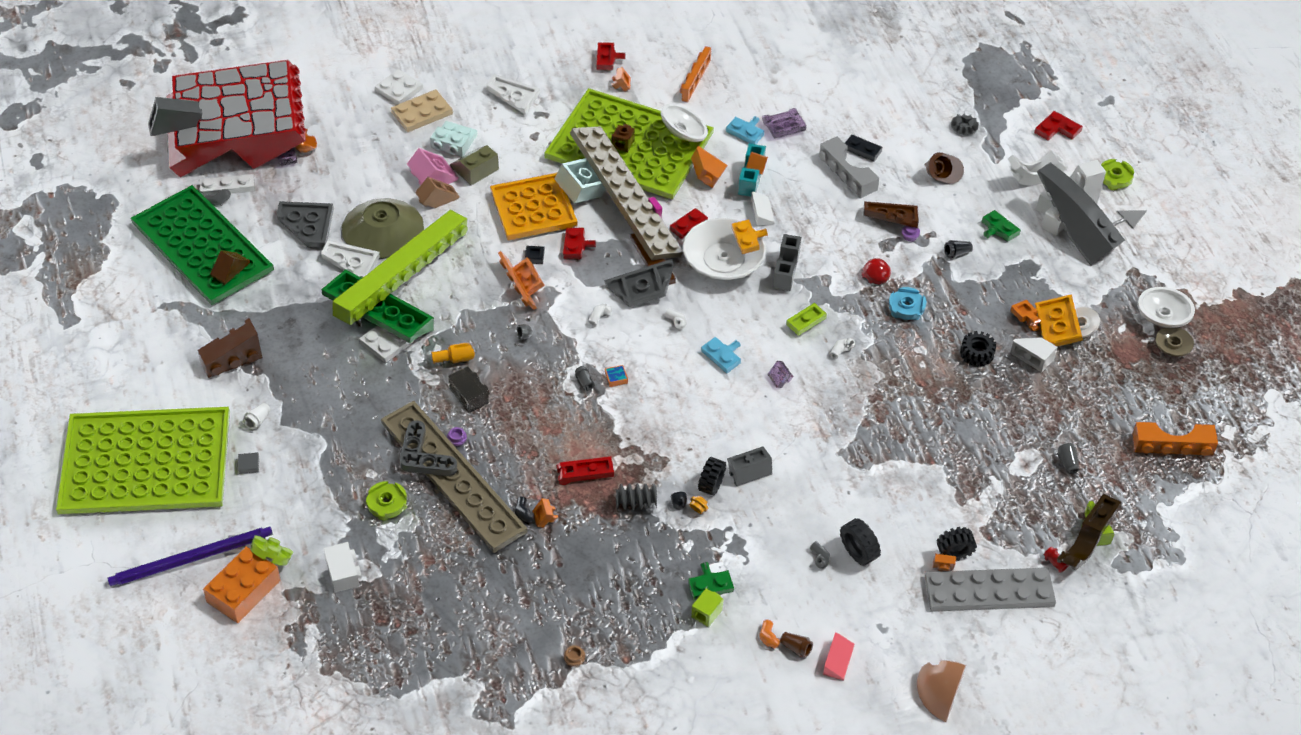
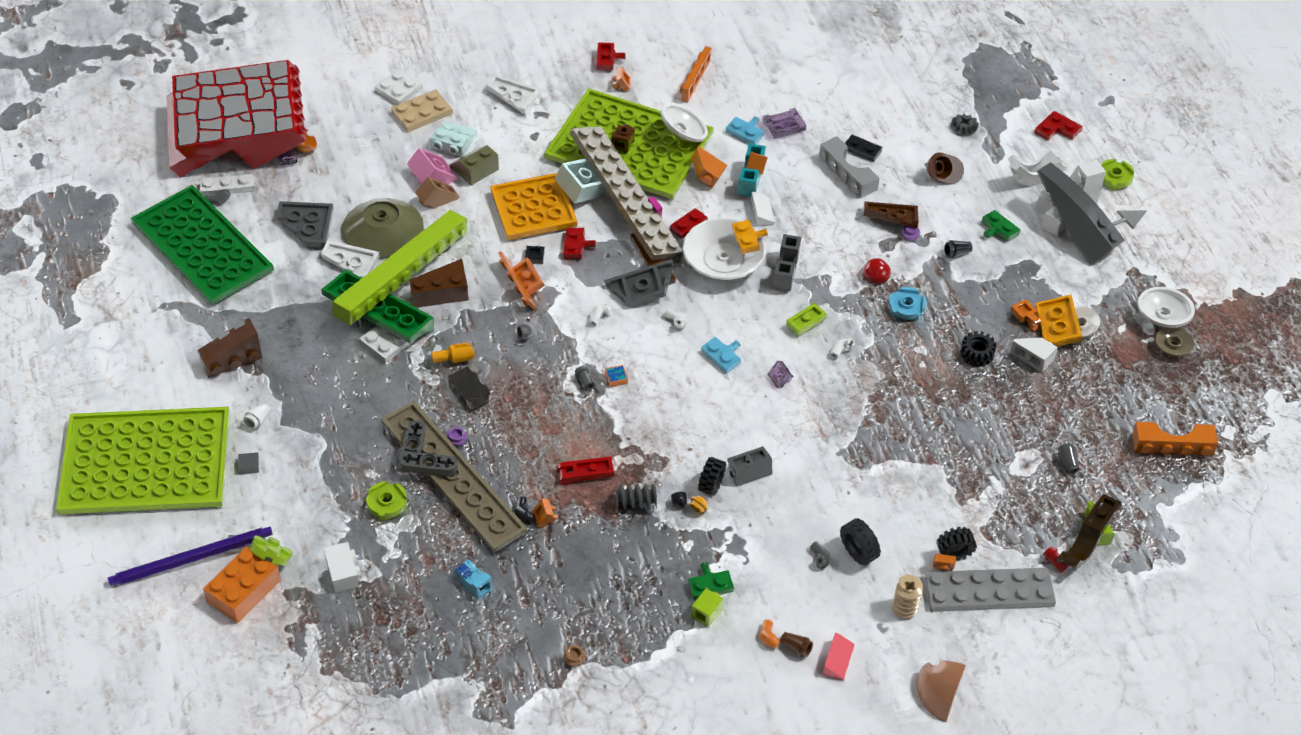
dark grey slope [148,97,202,136] -> none
reddish brown slope [210,251,250,285] -> none
none -> reddish brown wedge [409,259,469,308]
none -> medium azure leg [454,560,493,600]
none -> tan piece [892,575,923,619]

